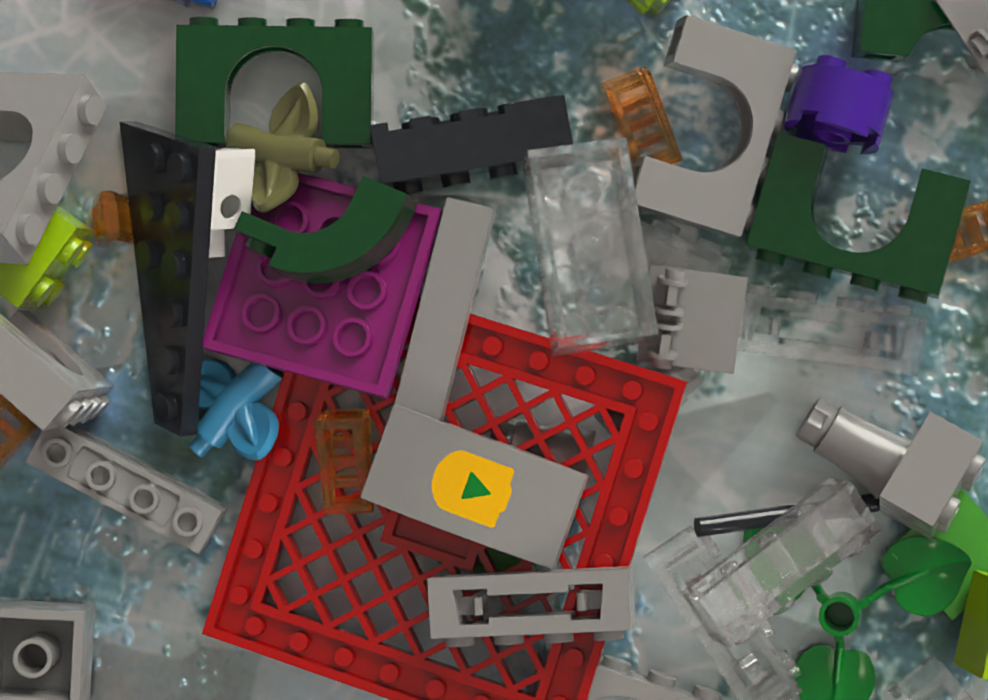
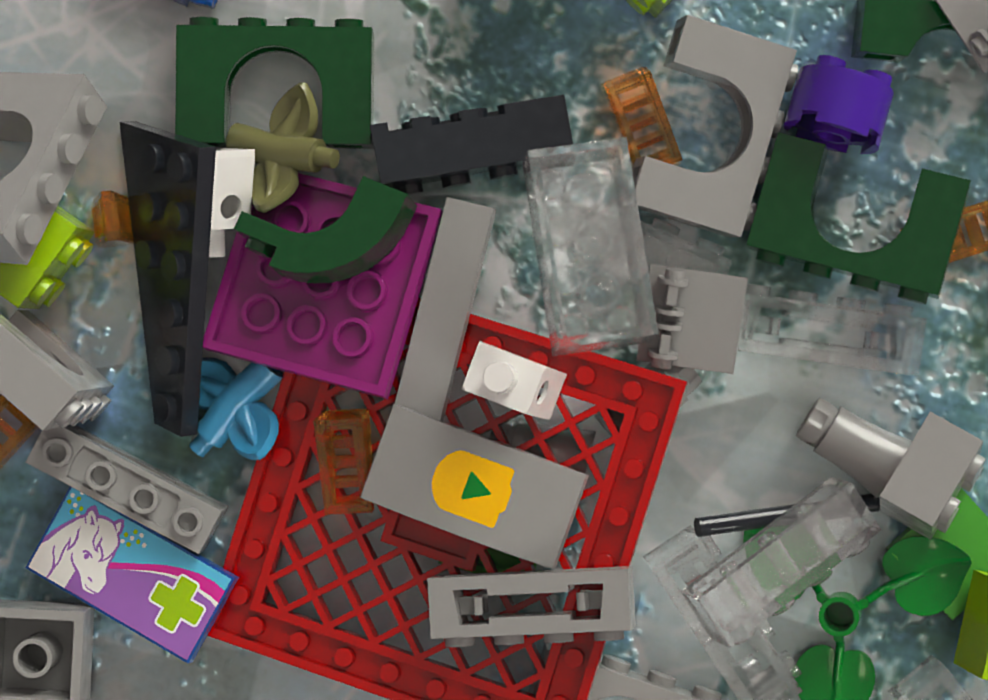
none -> tile [25,486,239,664]
none -> white torso [461,341,567,420]

